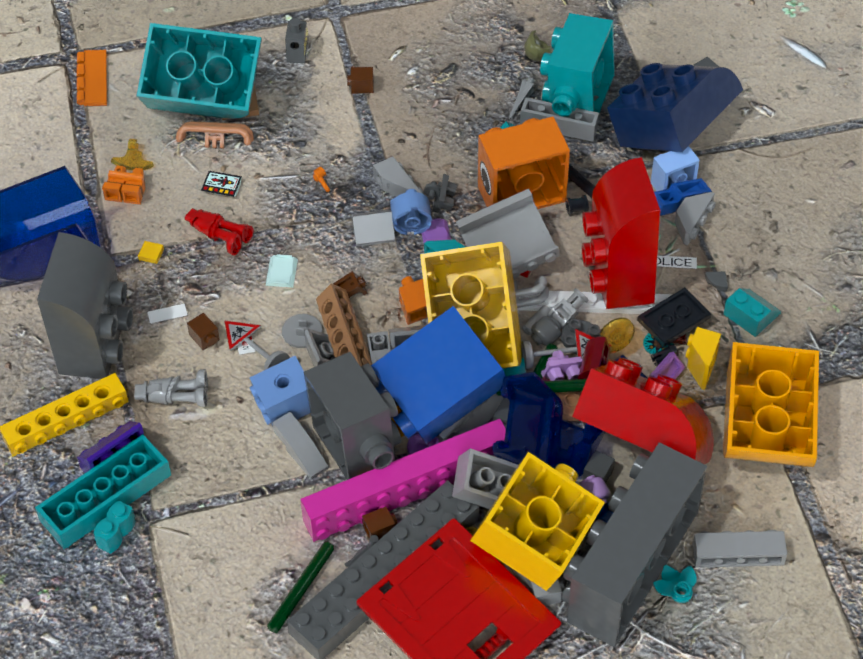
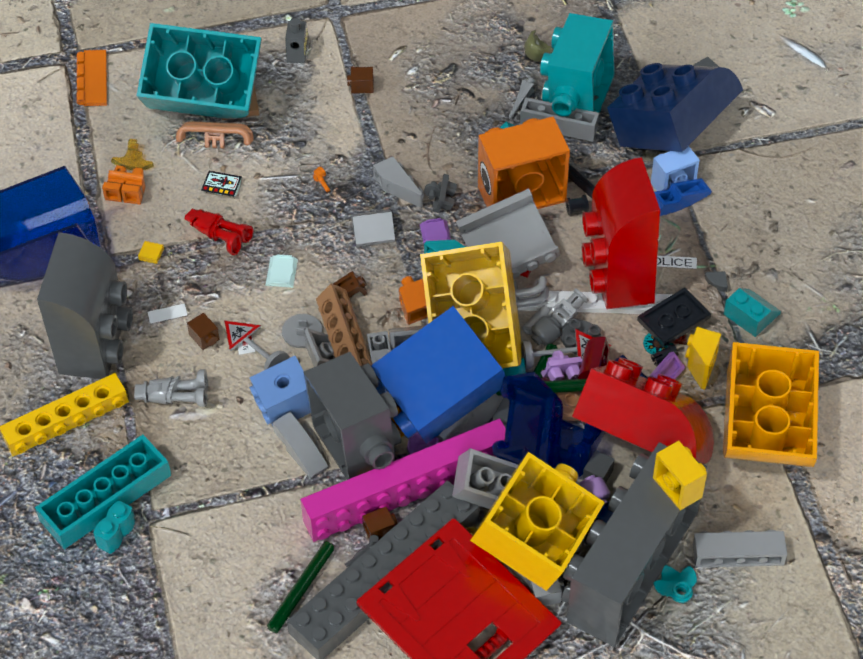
dark purple slope [77,421,144,473] -> none
medium blue brick [390,189,432,235] -> none
clear yellow dish [600,318,635,353] -> none
light grey slope [675,192,716,246] -> none
none -> yellow brick [653,441,707,511]

